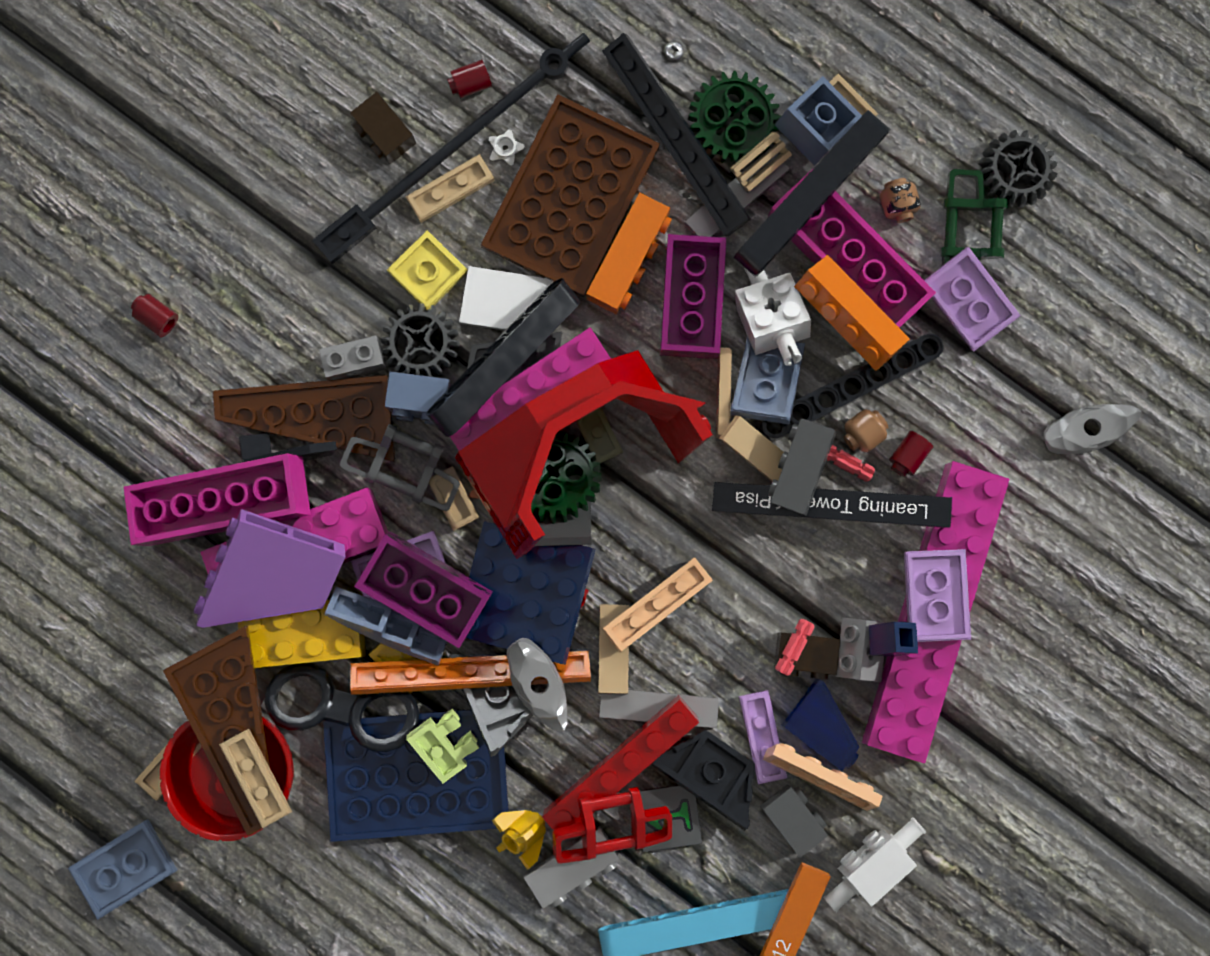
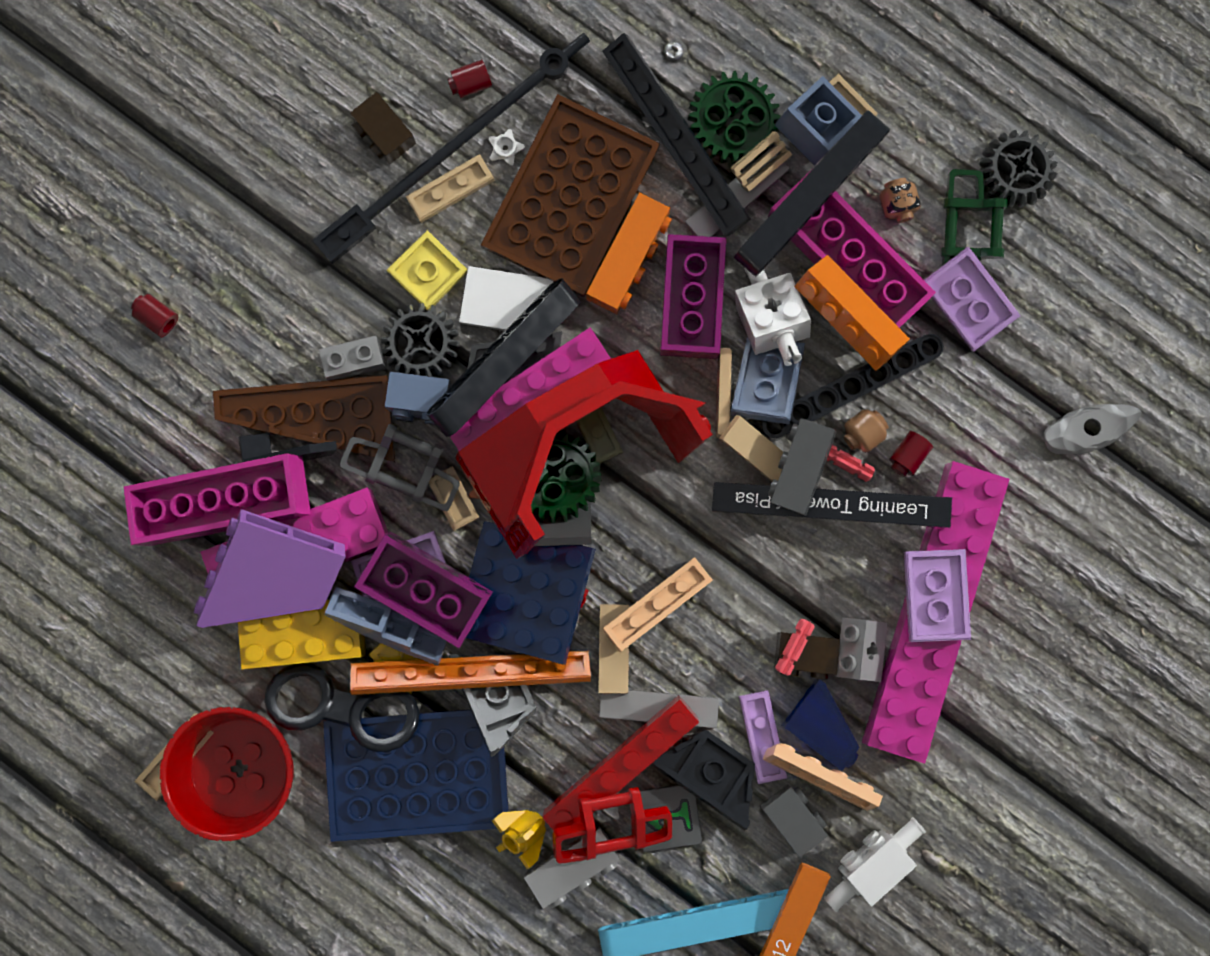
sand blue tile [68,819,178,920] -> none
reddish brown wing [163,626,270,836] -> none
tan tile [219,729,292,828] -> none
yellowish green plate [406,708,479,784] -> none
light grey piece [507,638,567,731] -> none
dark blue brick [869,622,918,657] -> none

